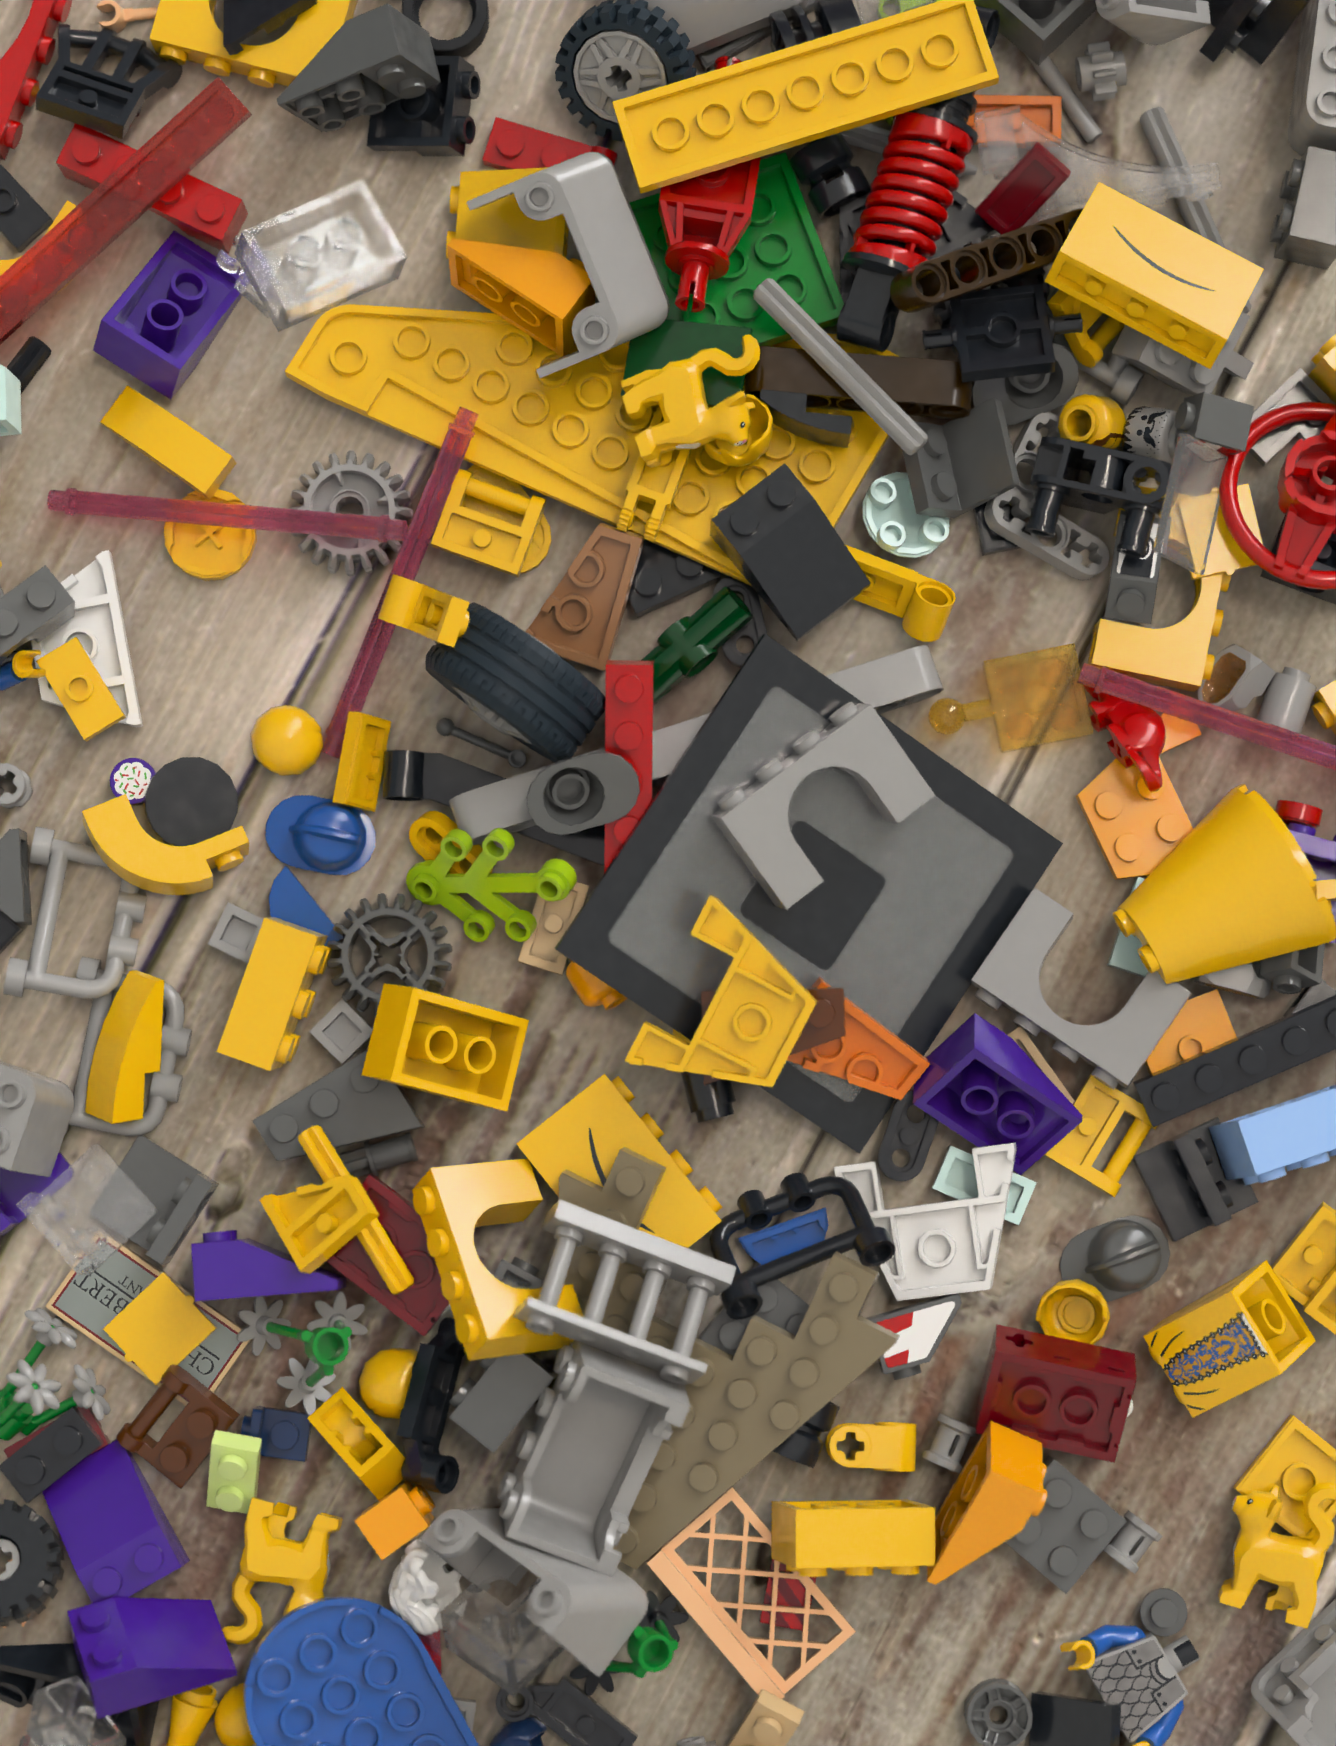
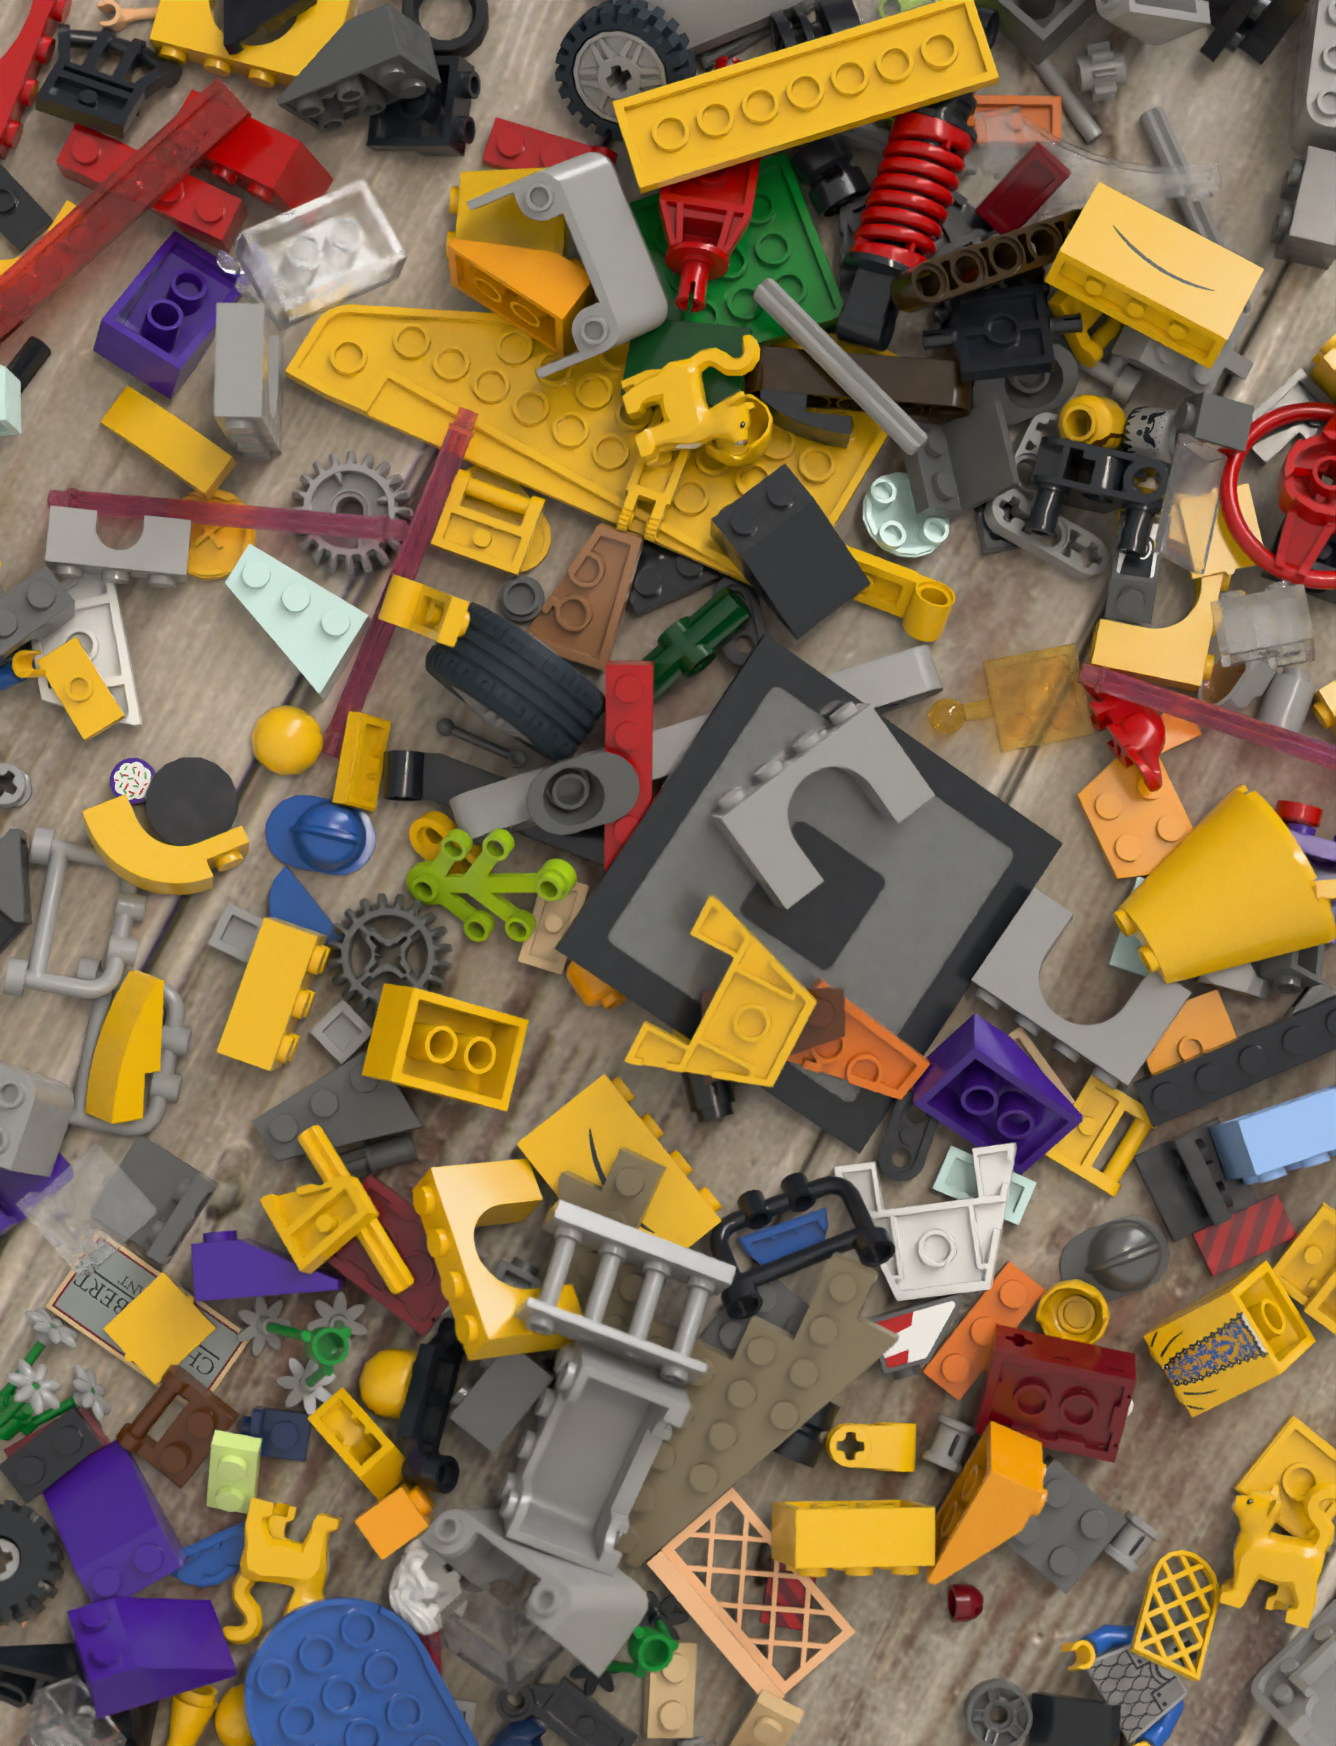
none -> light grey arch [45,506,192,588]
none -> red wedge [164,89,334,226]
none -> blue tile [169,1520,246,1588]
none -> light grey arch [214,303,284,461]
none -> light aqua wedge [225,543,373,701]
none -> dark grey plate [499,576,545,622]
none -> tan plate [642,1640,697,1738]
none -> orange plate [921,1261,1046,1401]
none -> dark red hinge [947,1583,984,1623]
none -> yellow window [1129,1550,1220,1682]
none -> tile [1191,1194,1297,1276]
none -> clear brick [1210,581,1315,669]

